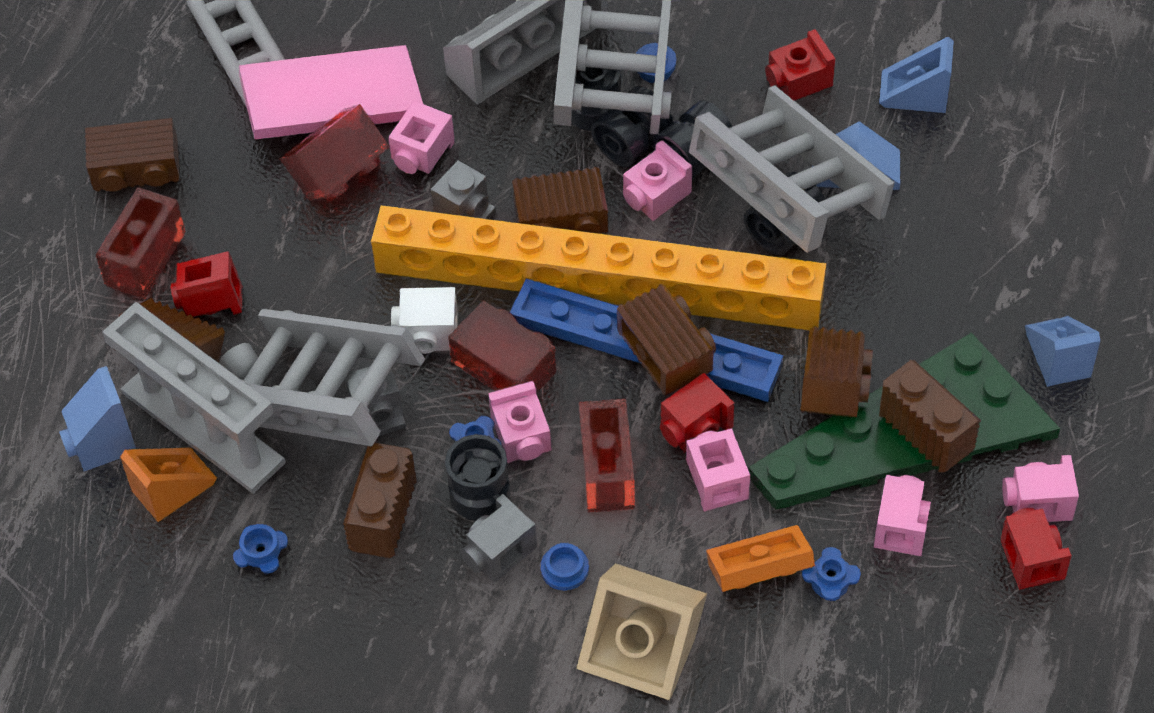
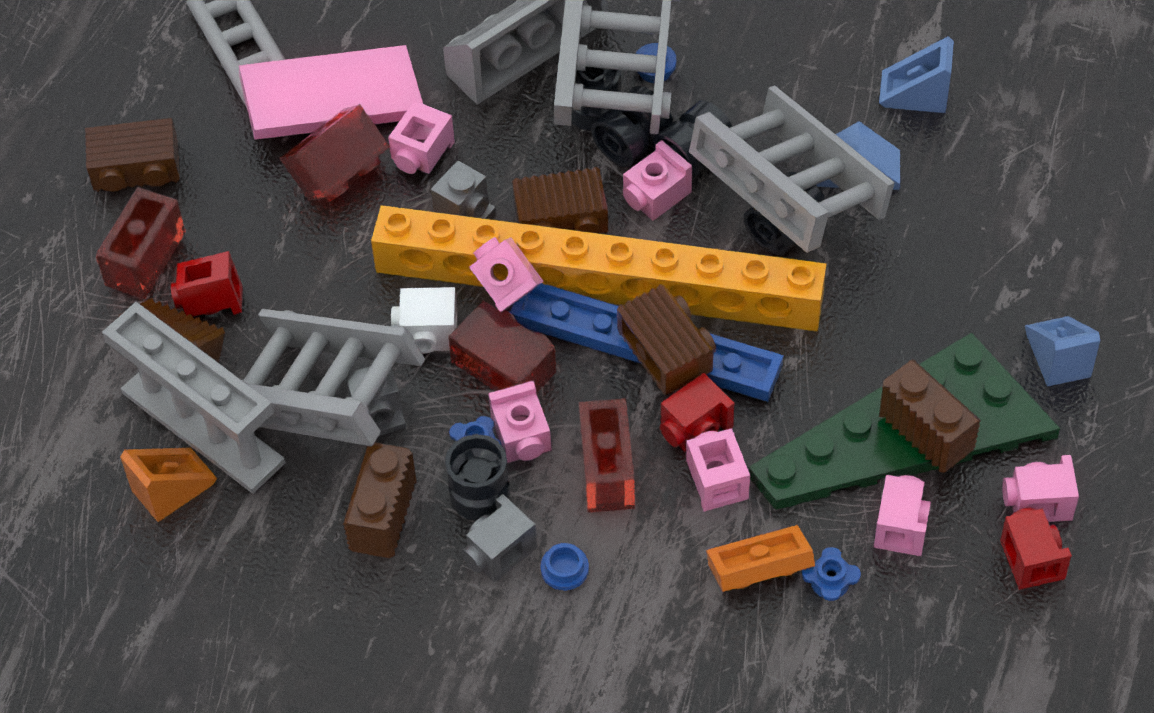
medium blue slope [59,366,136,472] -> none
light grey hinge [219,343,258,380] -> none
blue plate [233,524,288,574] -> none
tan slope [576,563,707,700] -> none
red brick [765,29,835,101] -> none
reddish brown brick [800,326,873,418] -> none
none -> bright pink brick [469,237,544,312]

